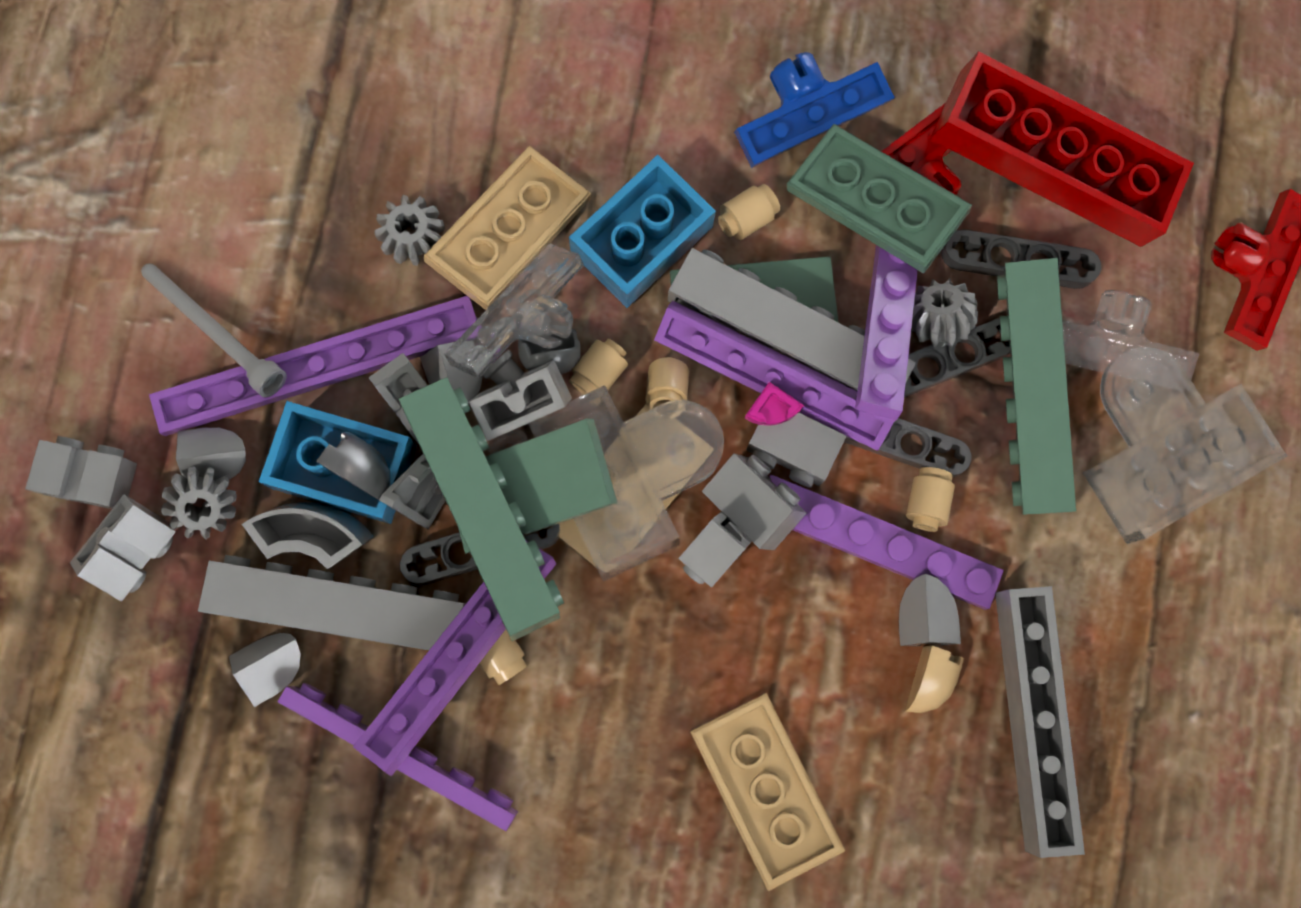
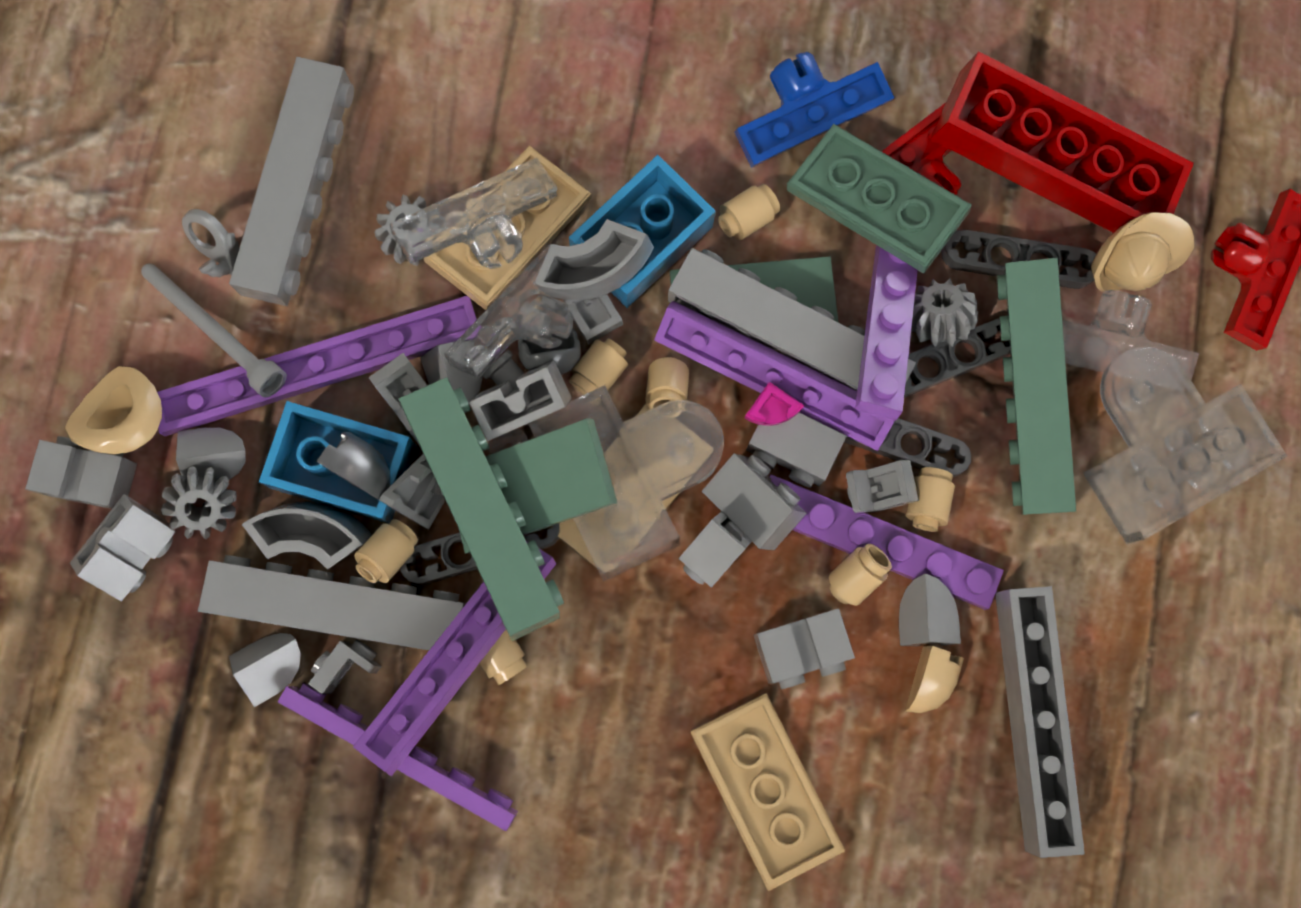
none -> tan hat [65,366,162,454]
none -> light grey piece [182,209,239,278]
none -> light grey brick [229,57,354,307]
none -> light grey bracket [308,639,382,694]
none -> tan brick [354,519,418,583]
none -> clear plate [390,157,557,269]
none -> light grey brick [534,219,654,300]
none -> light grey bracket [563,294,623,345]
none -> light grey brick [753,608,855,689]
none -> tan brick [829,544,892,606]
none -> light grey bracket [846,460,919,513]
none -> tan hat [1091,212,1194,292]

